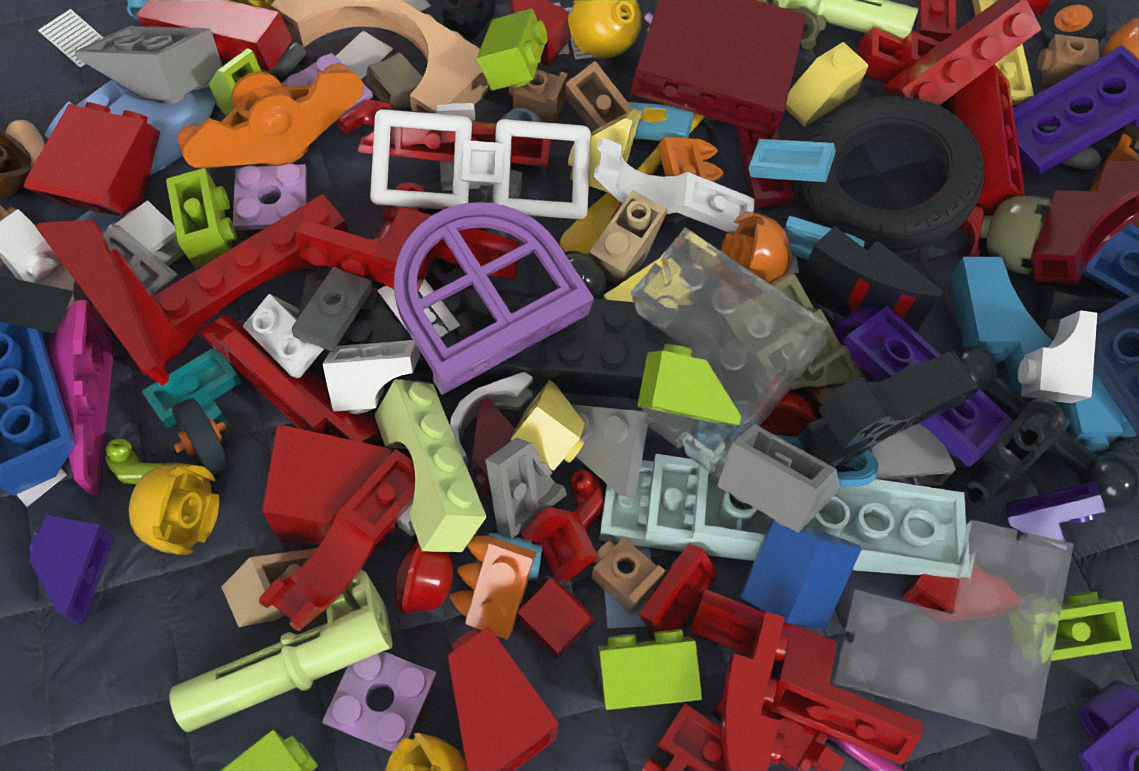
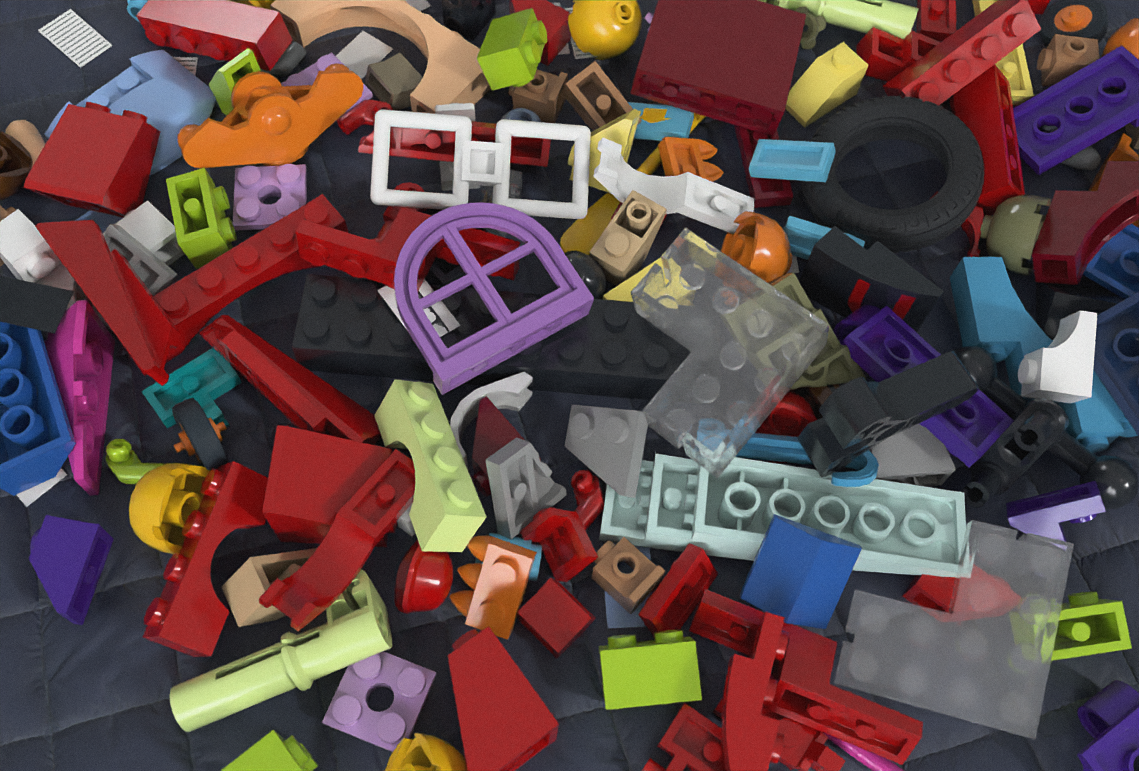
light grey slope [75,26,222,104] -> none
white bracket [243,294,324,378] -> none
dark grey plate [292,267,372,352] -> none
white arch [323,340,420,414] -> none
light yellow slope [511,380,585,471] -> none
lime slope [637,344,741,425] -> none
light grey slope [717,424,840,533] -> none
none -> red arch [142,461,268,657]

